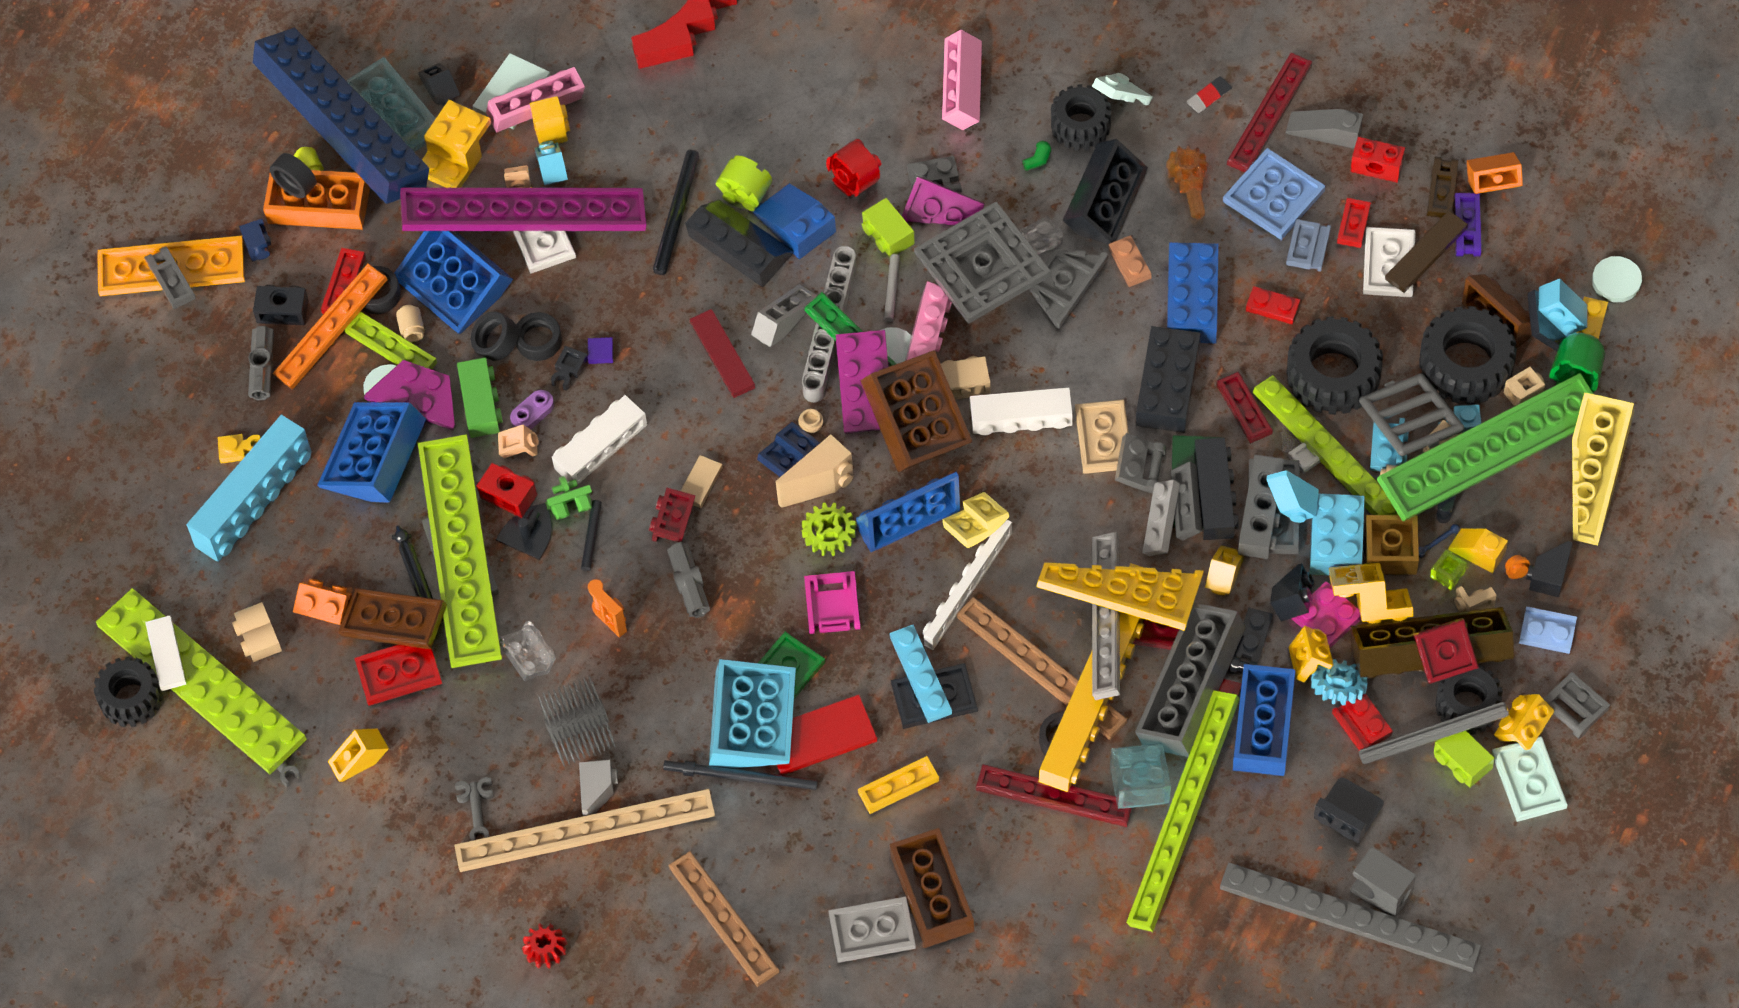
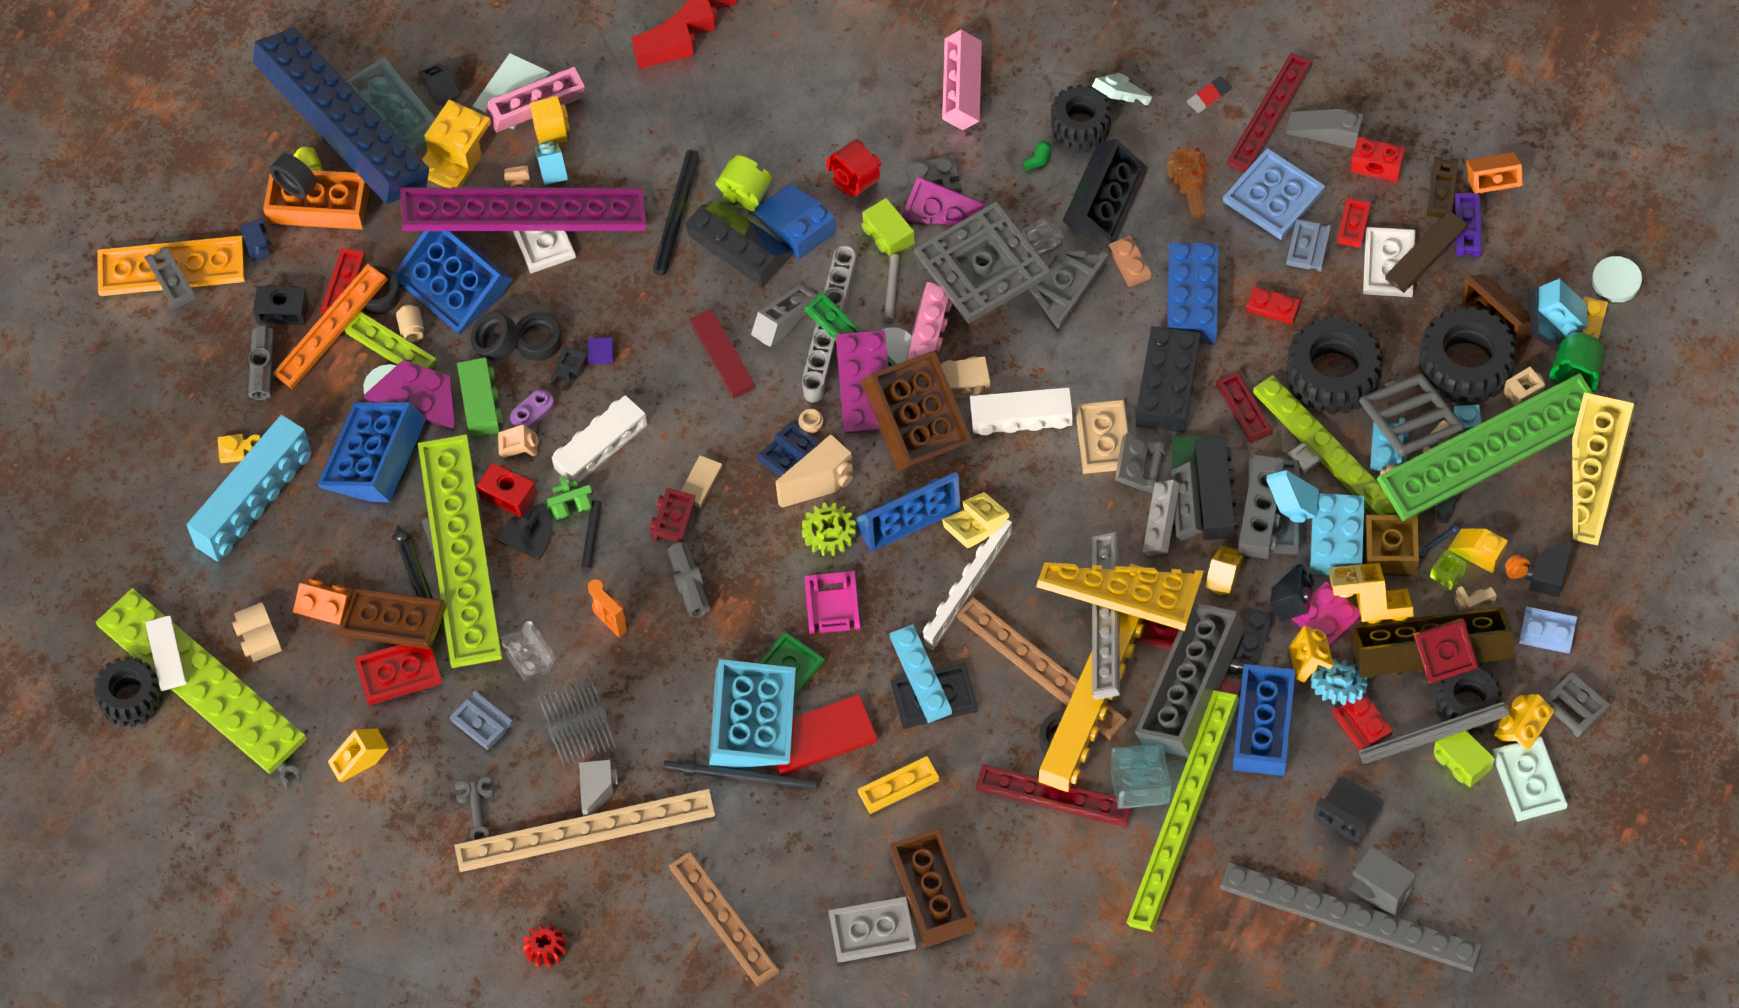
none -> sand blue plate [450,691,513,750]

